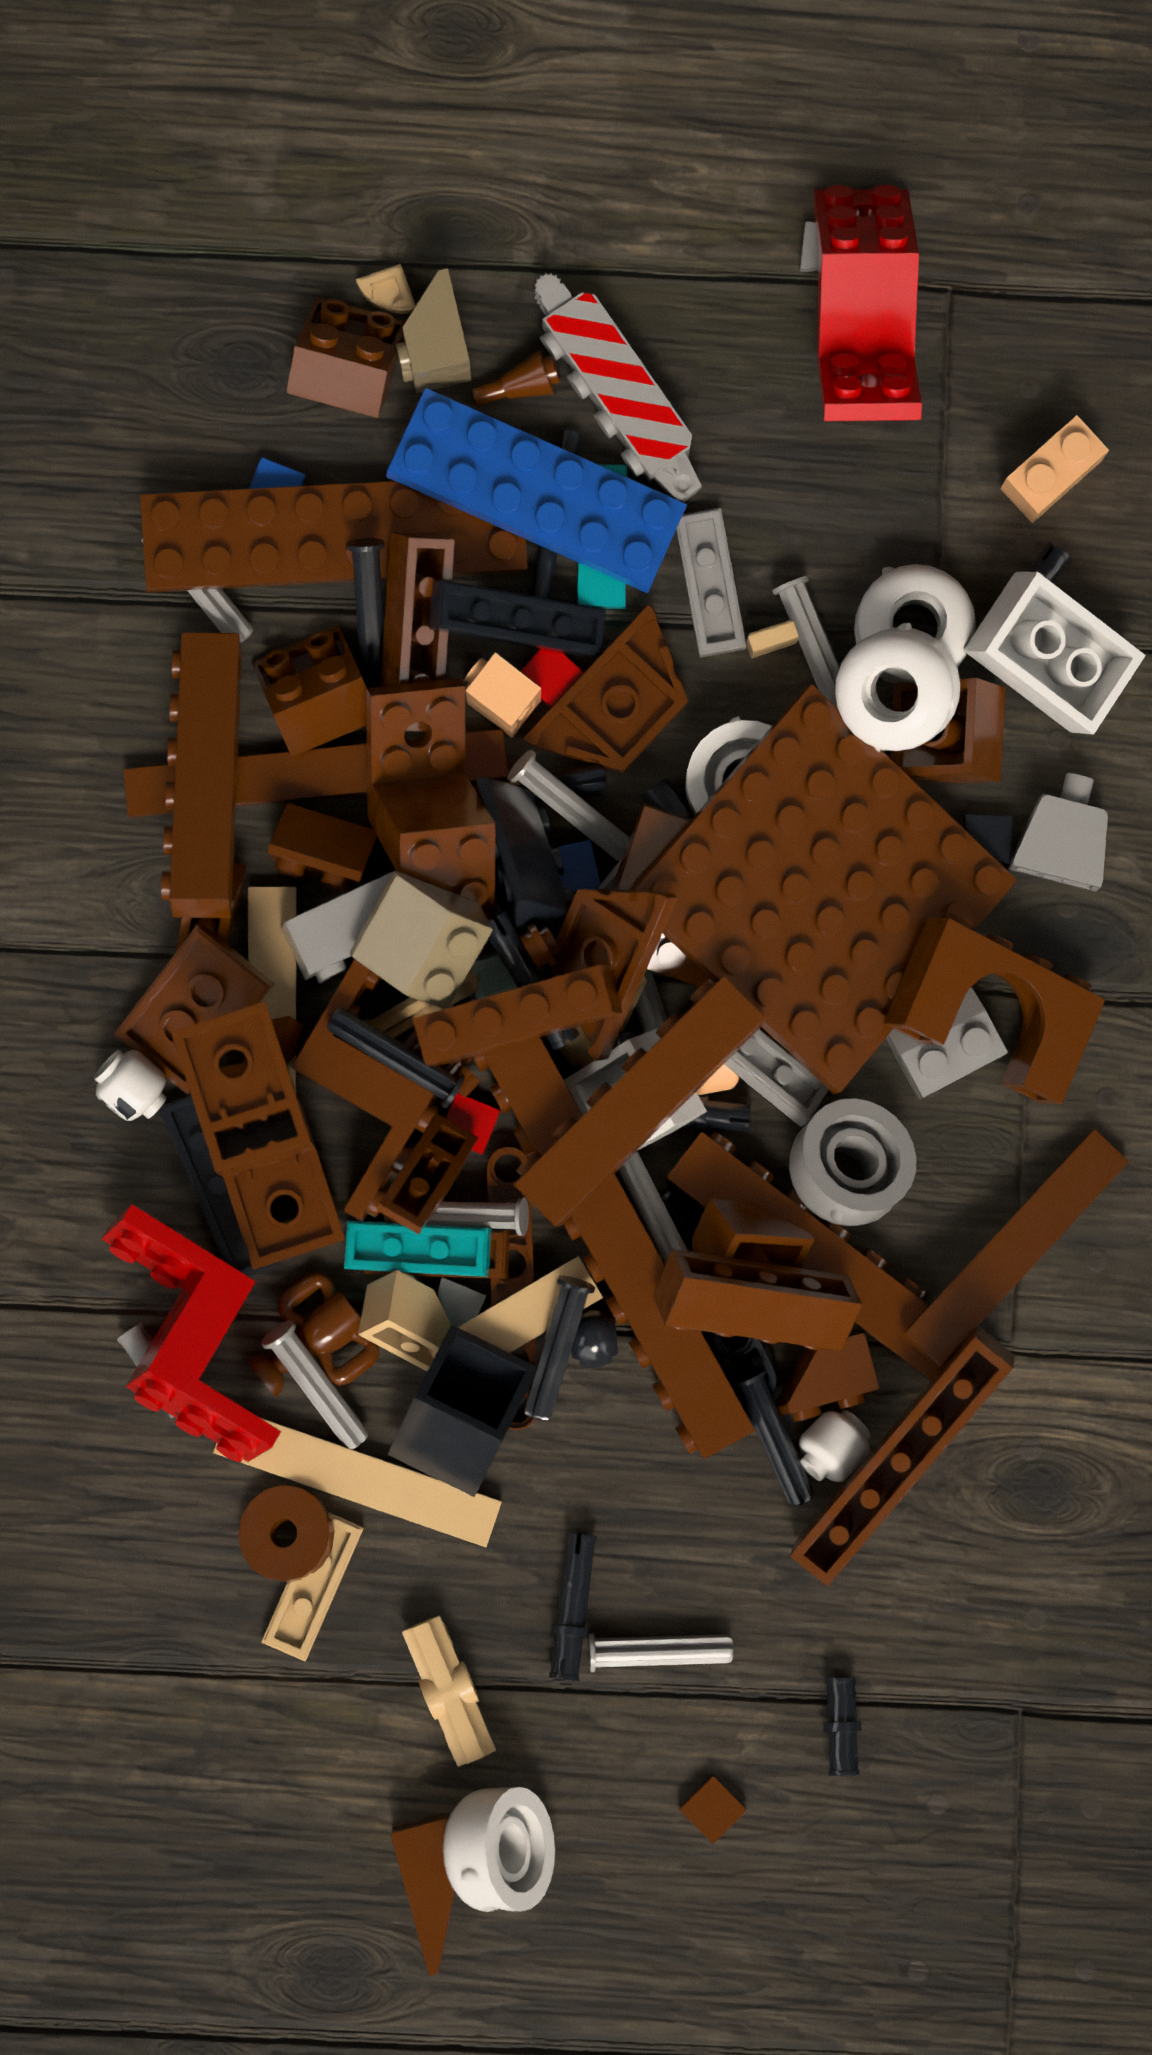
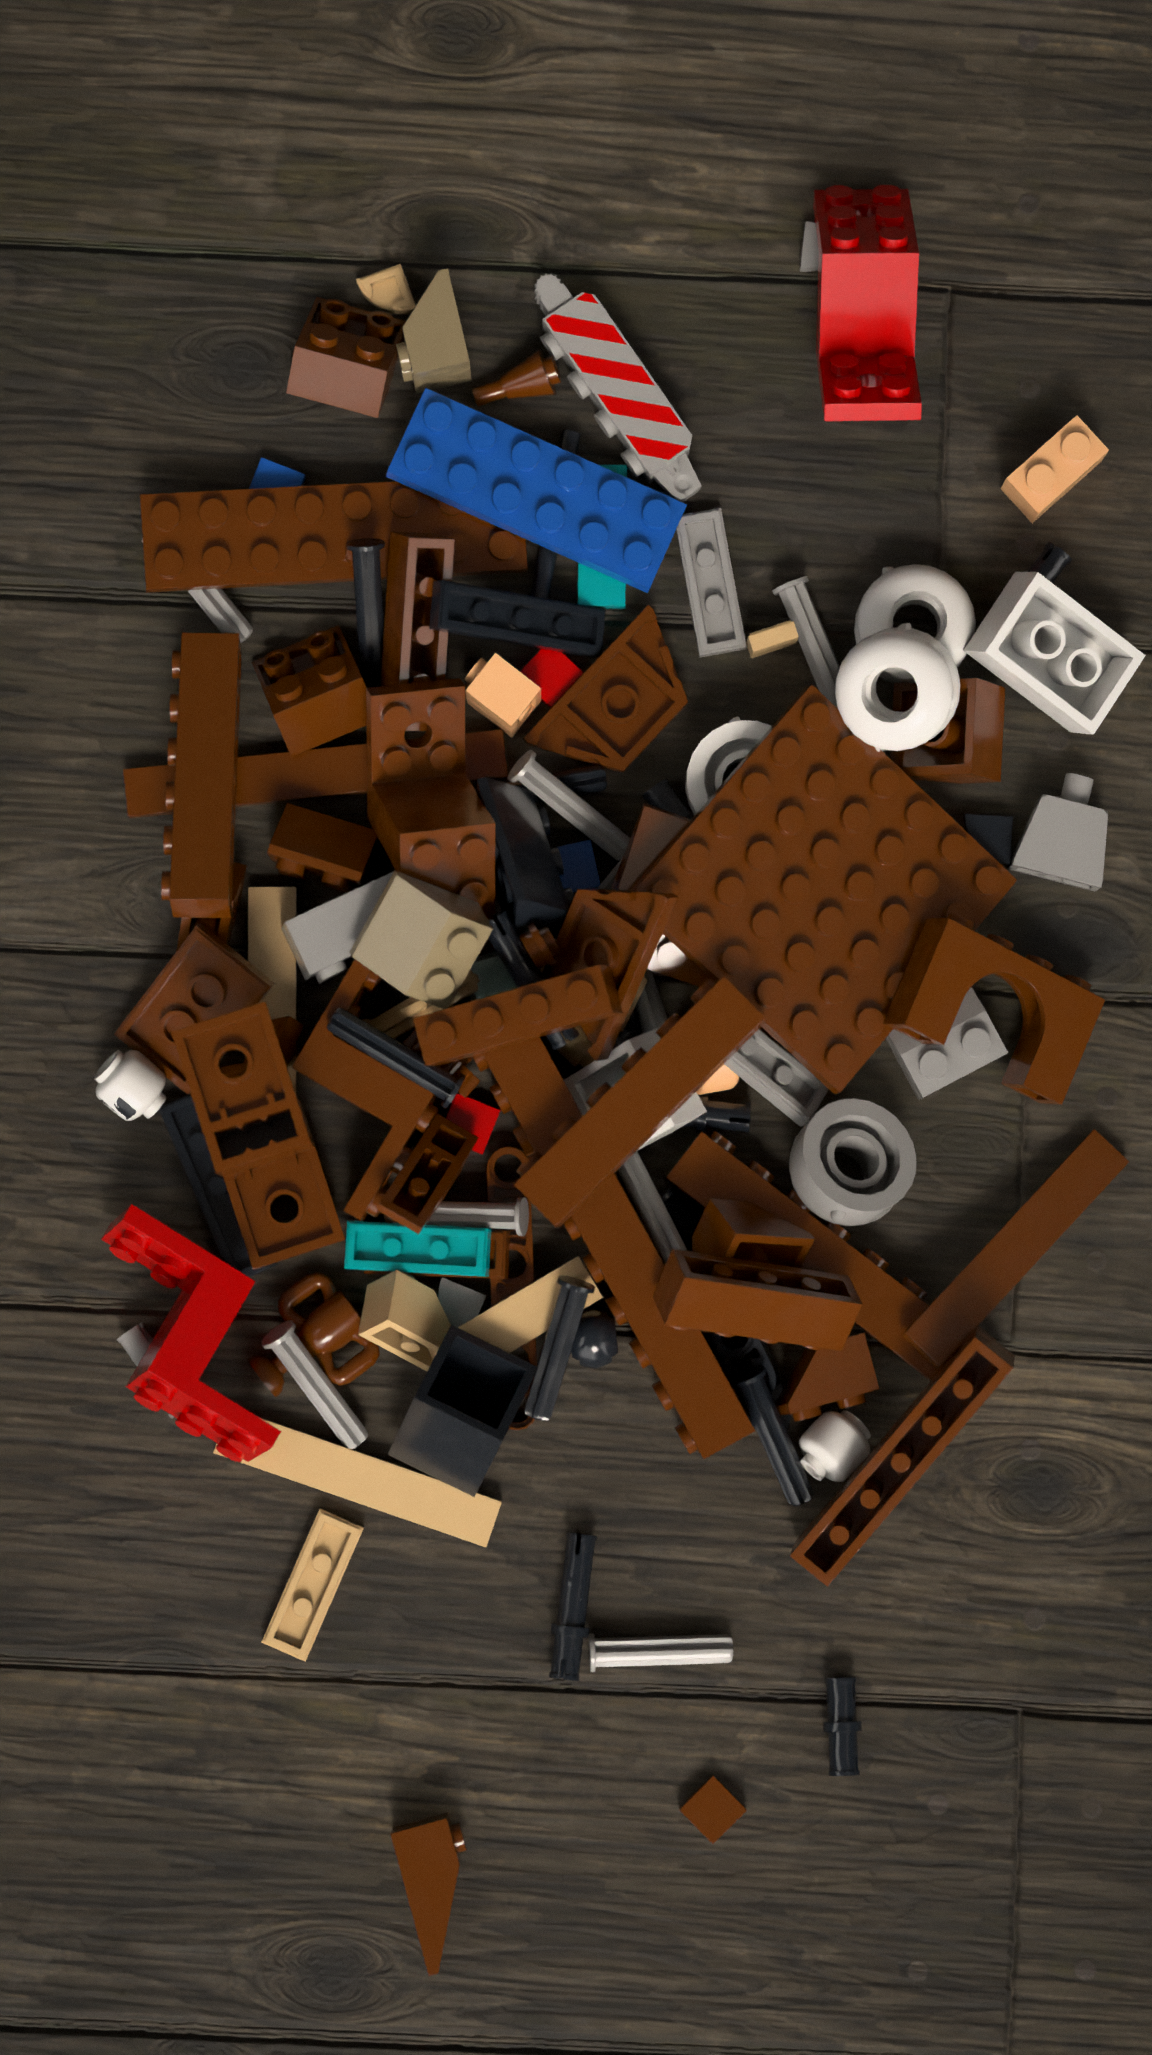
reddish brown tile [238,1485,335,1583] -> none
tan piece [402,1615,496,1767] -> none
white piece [443,1787,555,1912] -> none

